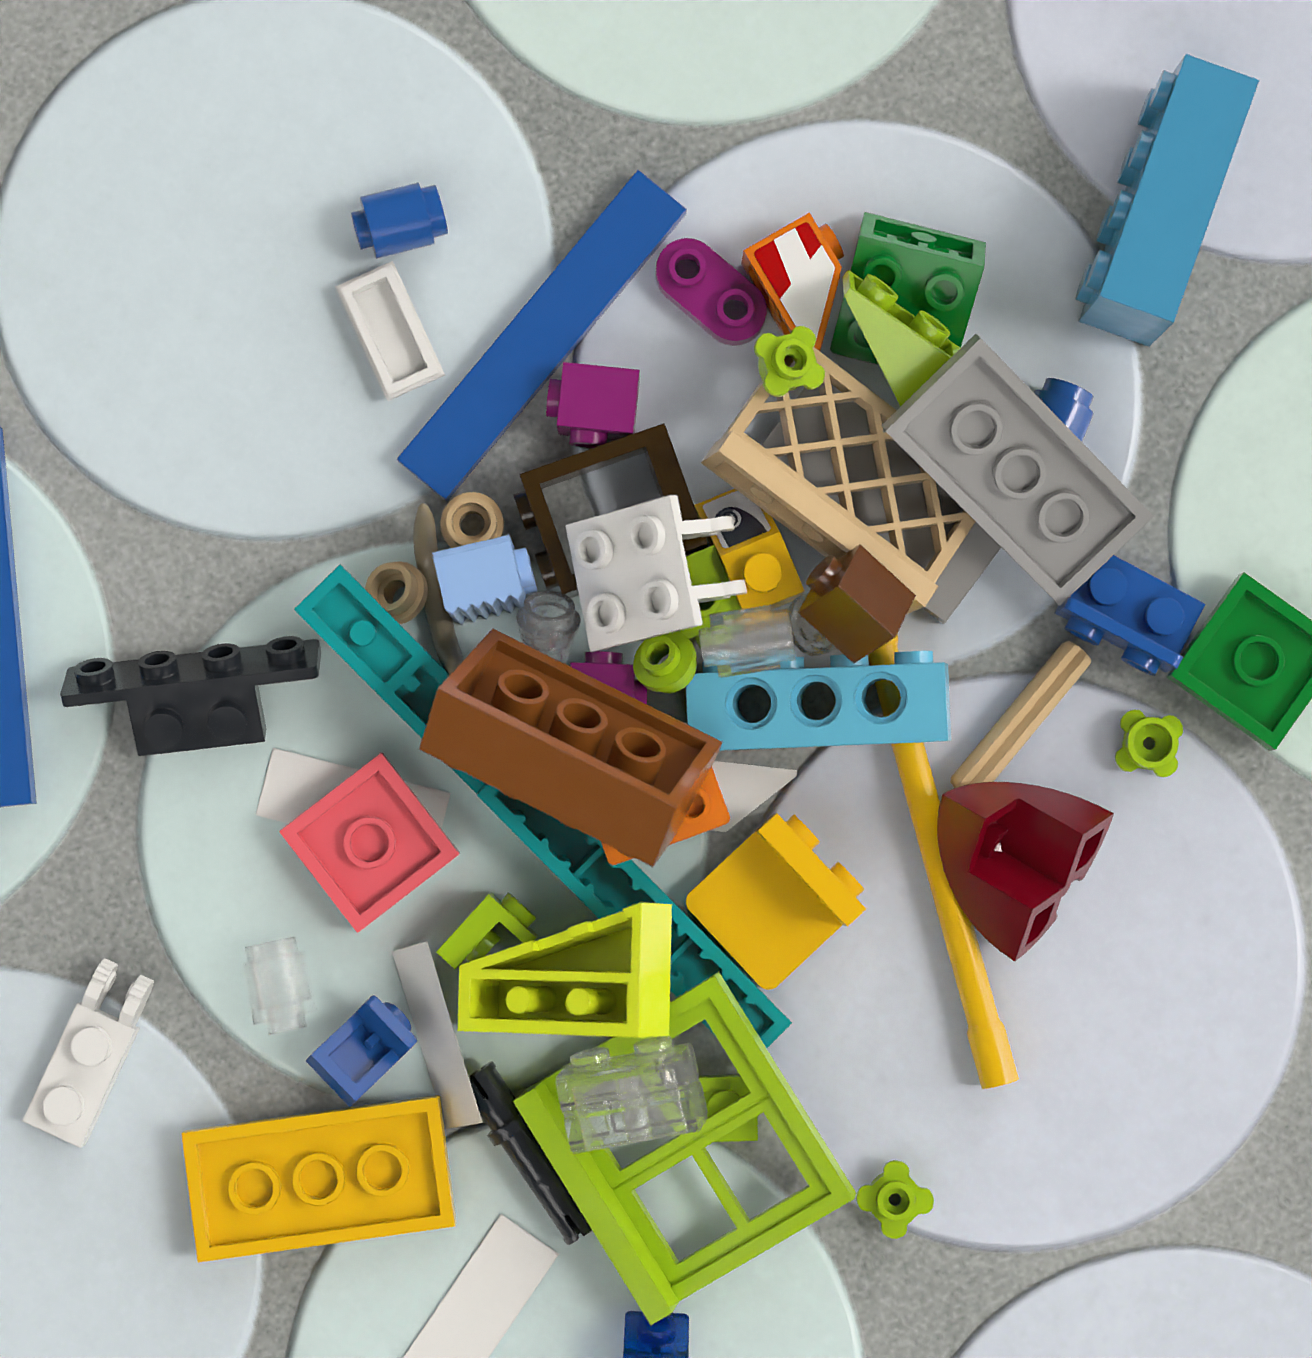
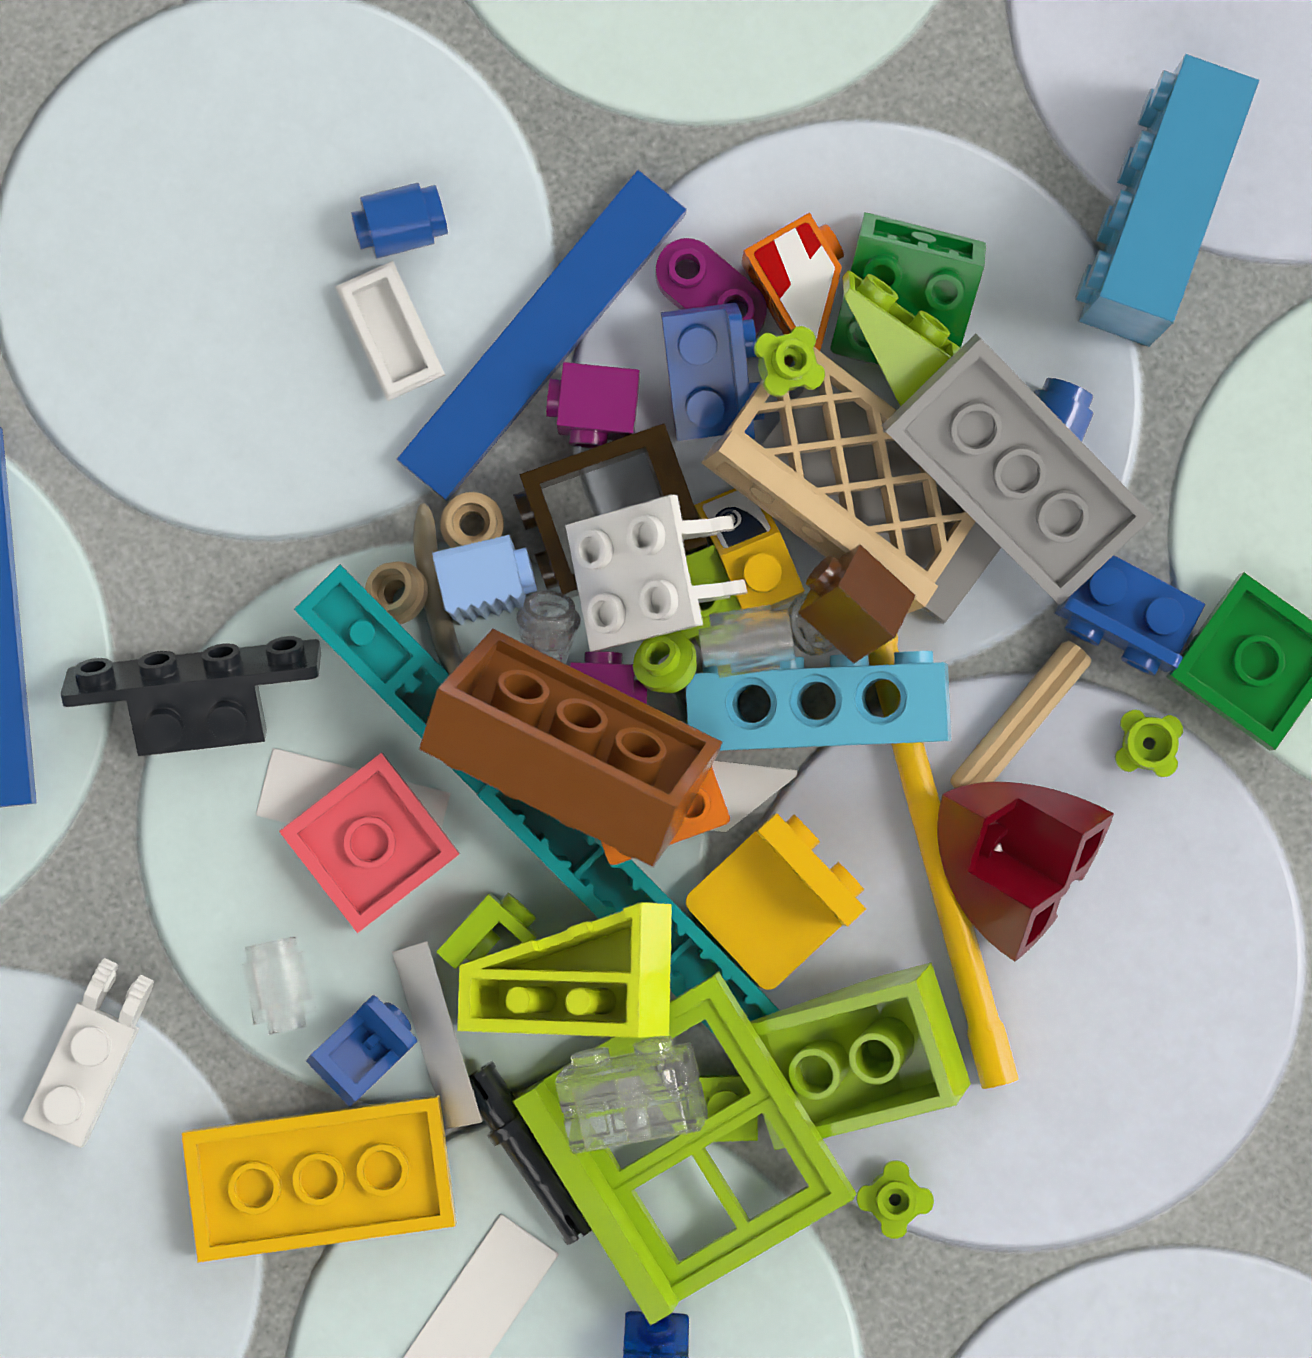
none -> blue bracket [661,303,765,441]
none -> lime slope [750,962,971,1150]

